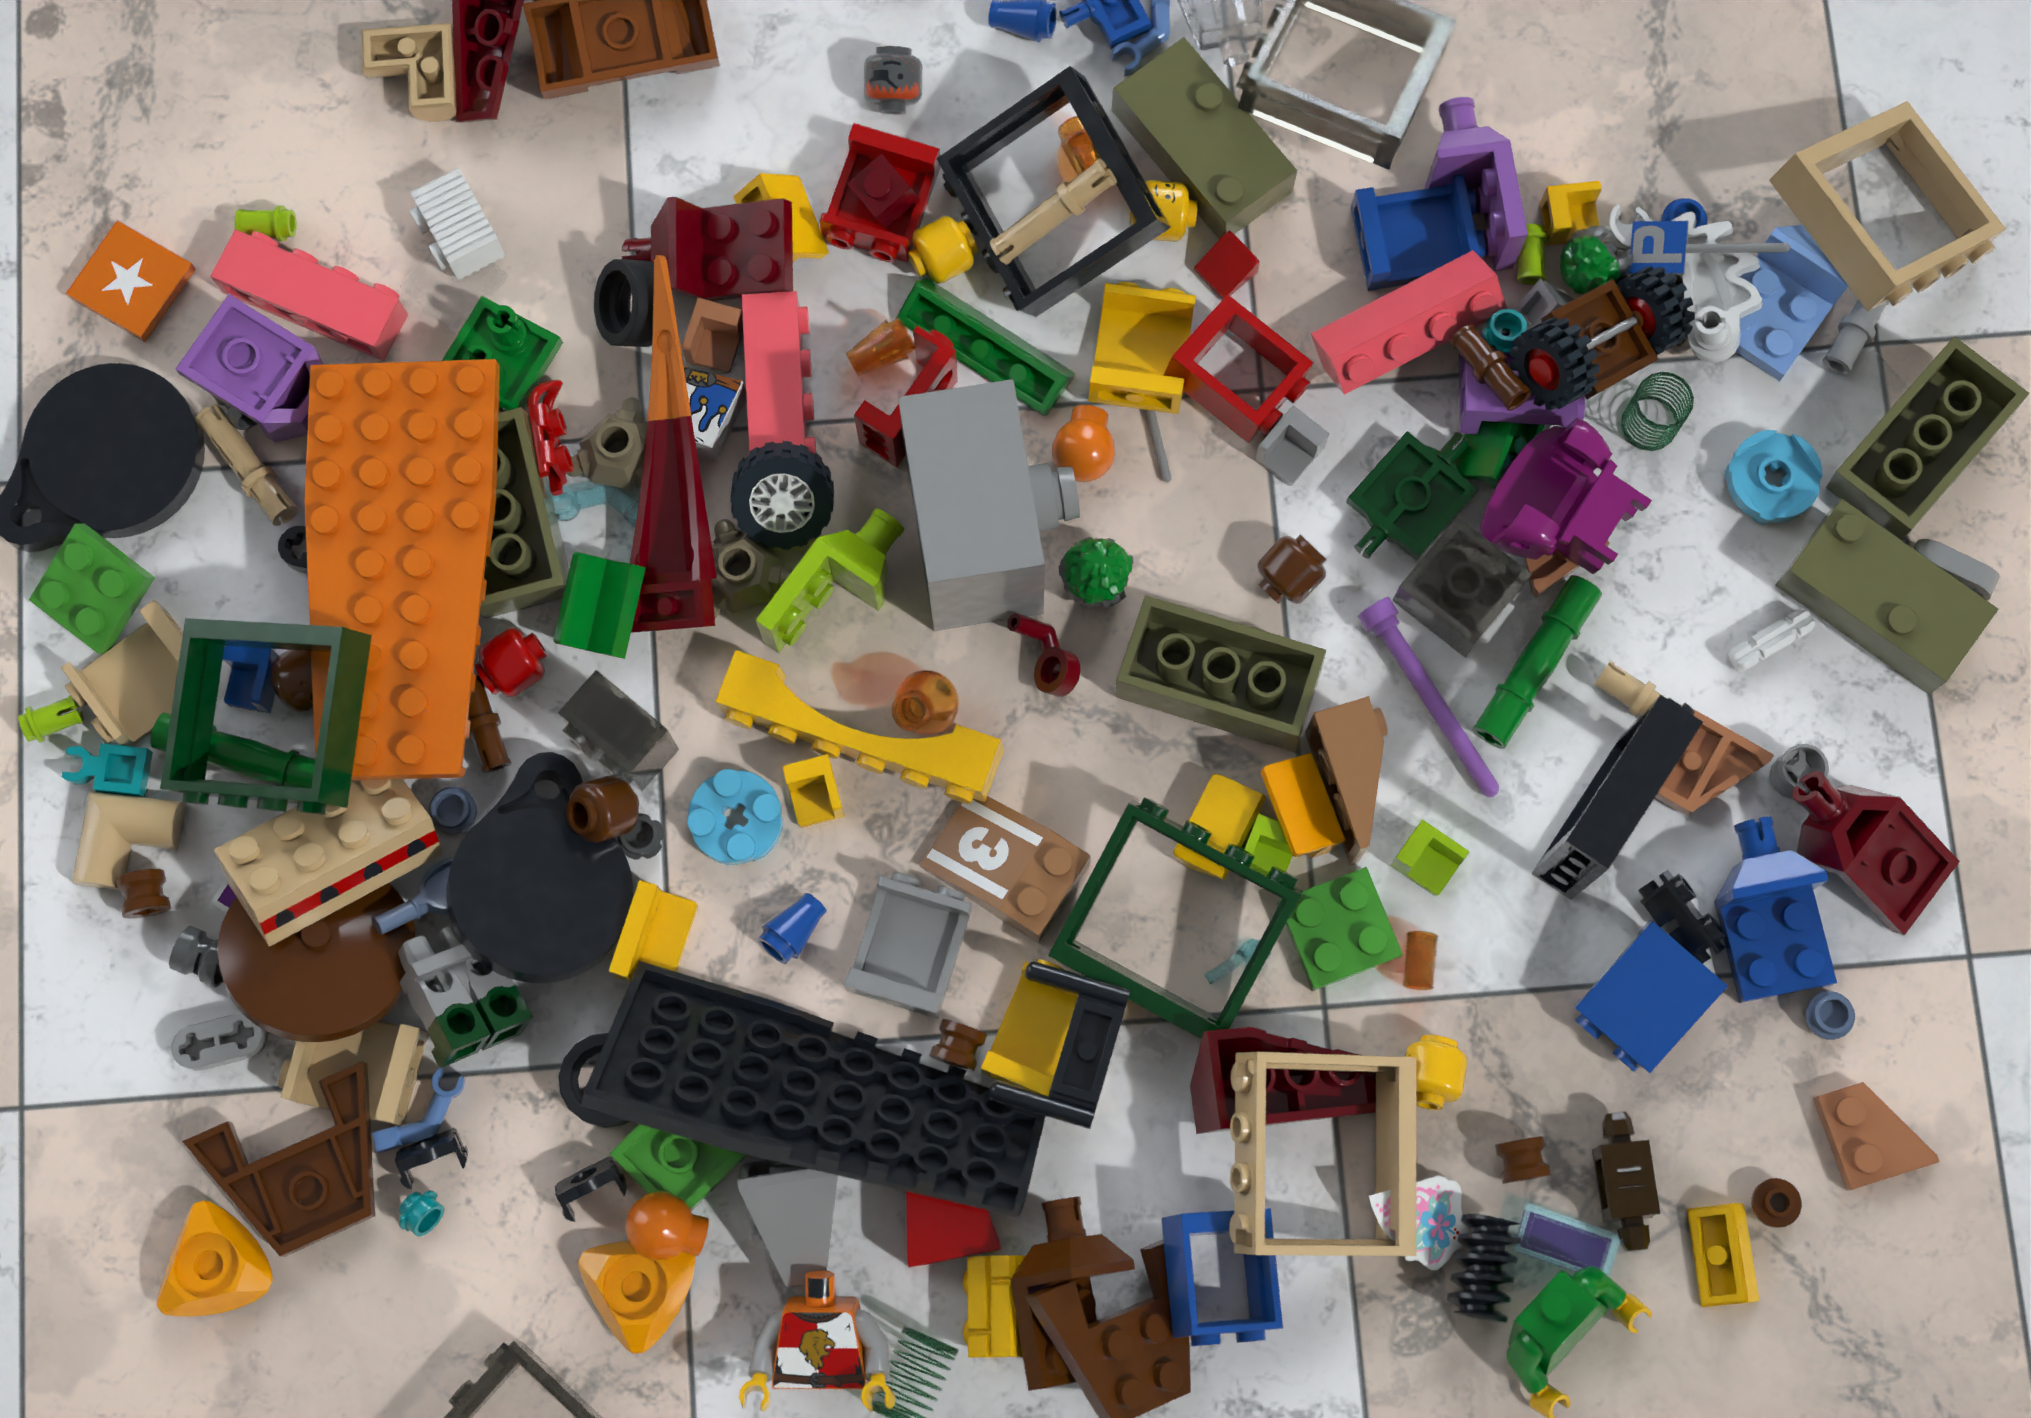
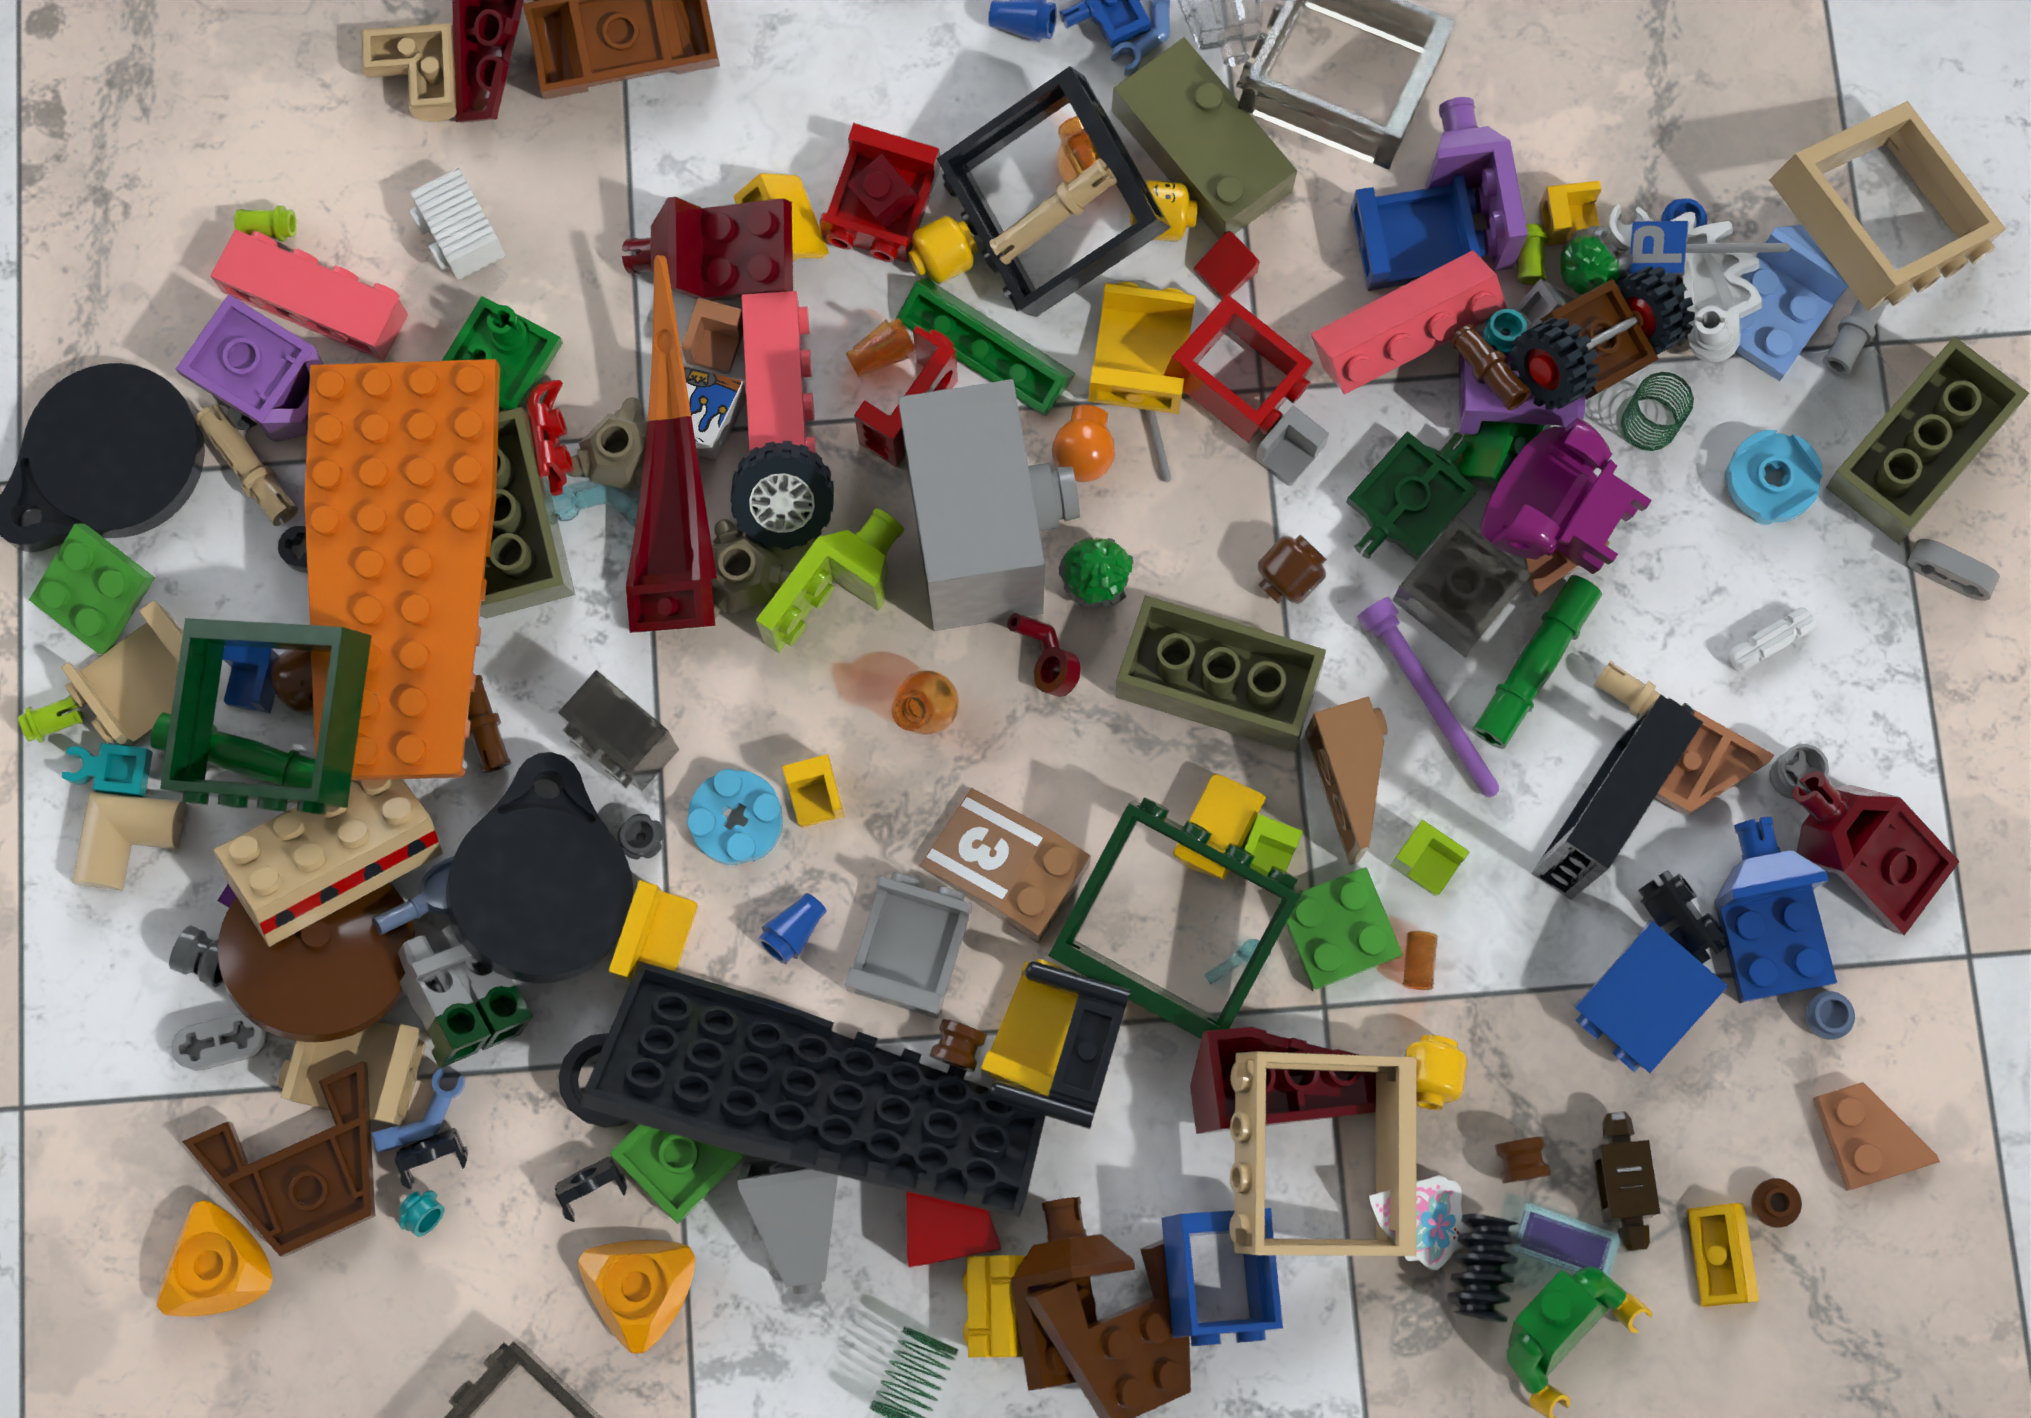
orange tile [66,220,196,342] -> none
reddish brown wheel [116,869,171,919] -> none
sand blue plate [429,787,477,834] -> none
red head [474,627,548,697] -> none
green panel [553,552,645,659] -> none
reddish brown head [566,776,639,843] -> none
black tyre [594,259,654,347] -> none
orange piece [626,1191,709,1260] -> none
yellow arch [715,650,1004,804] -> none
torso [739,1270,896,1412] -> none
dark grey head [864,46,923,114] -> none
light orange panel [1260,752,1346,858] -> none
olive brick [1775,499,1999,694] -> none

